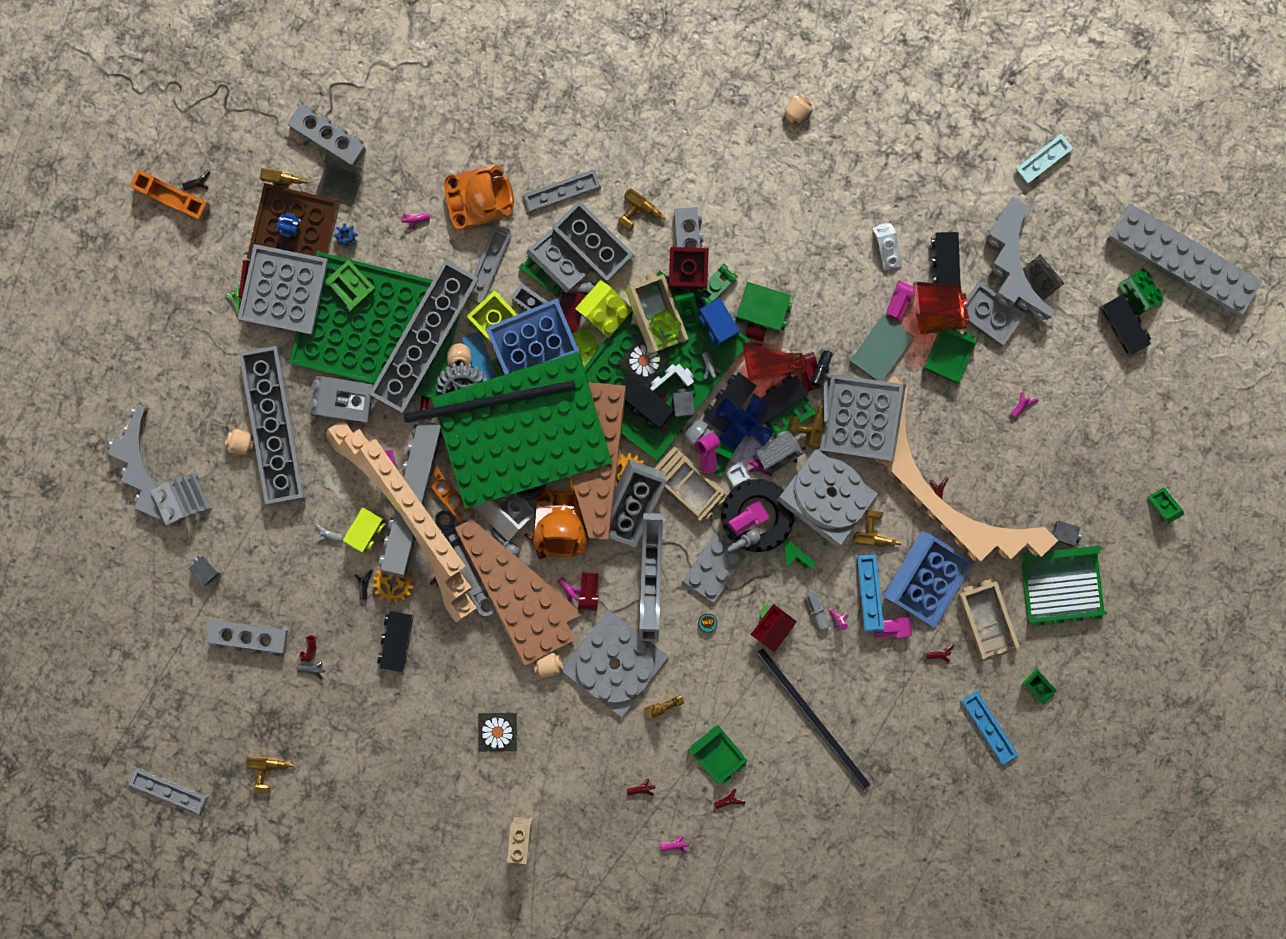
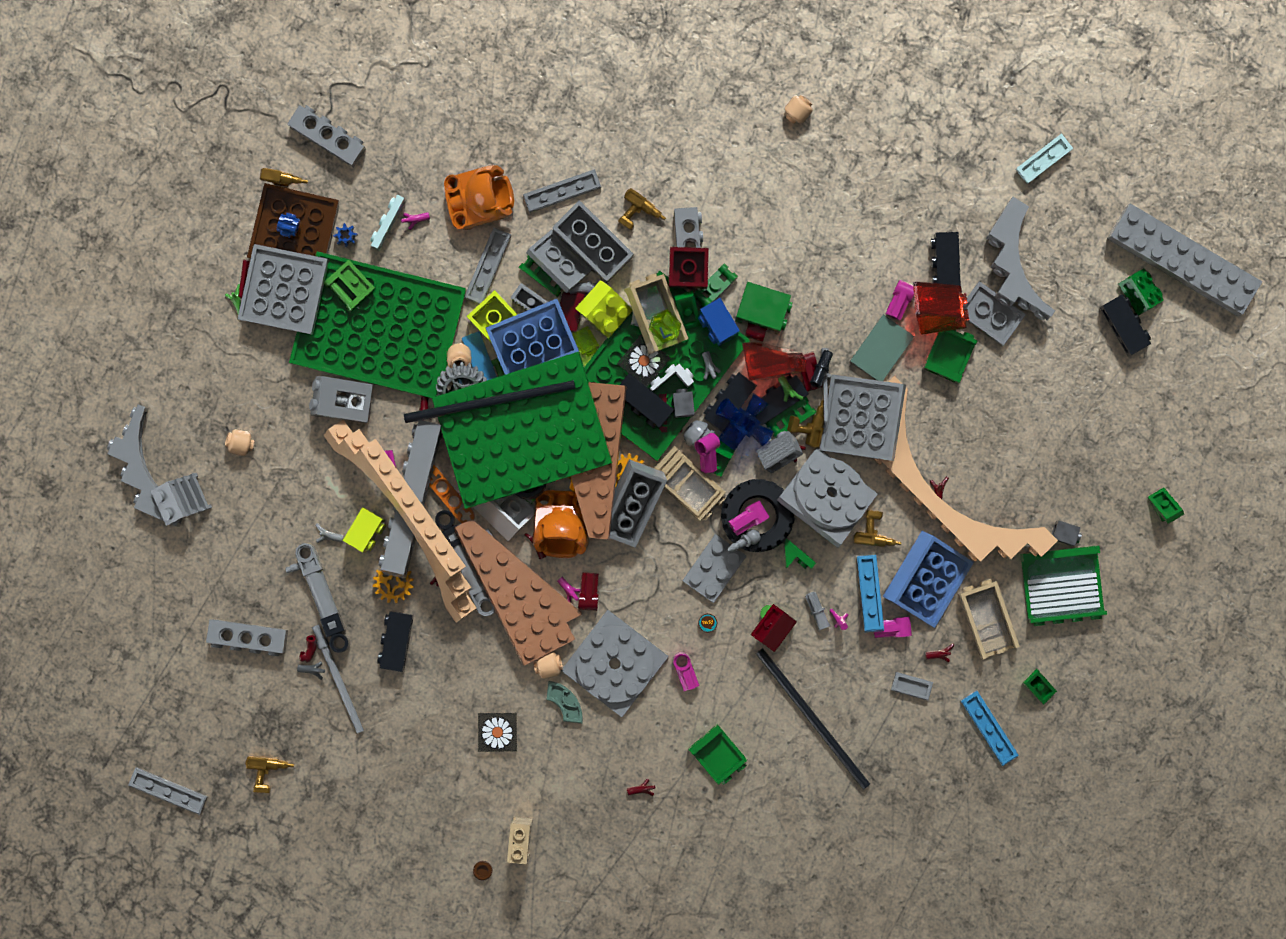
orange arch [130,169,210,222] -> none
black bar [182,170,210,190] -> none
flat silver brick [188,555,221,586] -> none
light grey brick [239,346,306,505] -> none
clear smoke bracket [316,155,365,207] -> none
black bar [354,570,373,600] -> none
light grey brick [369,260,479,414] -> none
light grey bar [492,528,519,557] -> none
light grey arch [639,513,663,642] -> none
pearl gold piece [644,695,684,719] -> none
dark pink bar [660,835,689,853] -> none
dark red bar [714,788,745,809] -> none
white tile [725,462,750,488] -> none
dark pink bar [748,455,773,477] -> none
white bracket [873,223,902,271] -> none
dark pink bar [1011,392,1038,418] -> none
clear smoke bracket [1023,254,1065,301] -> none
none -> light grey piece [285,543,350,653]
none -> light grey bar [312,625,364,733]
none -> light aqua plate [370,194,406,251]
none -> reddish brown tile [473,861,493,881]
none -> sand green tile [546,681,583,723]
none -> dark pink piece [673,652,700,691]
none -> bright green bar [778,376,803,402]
none -> light grey tile [891,672,933,701]

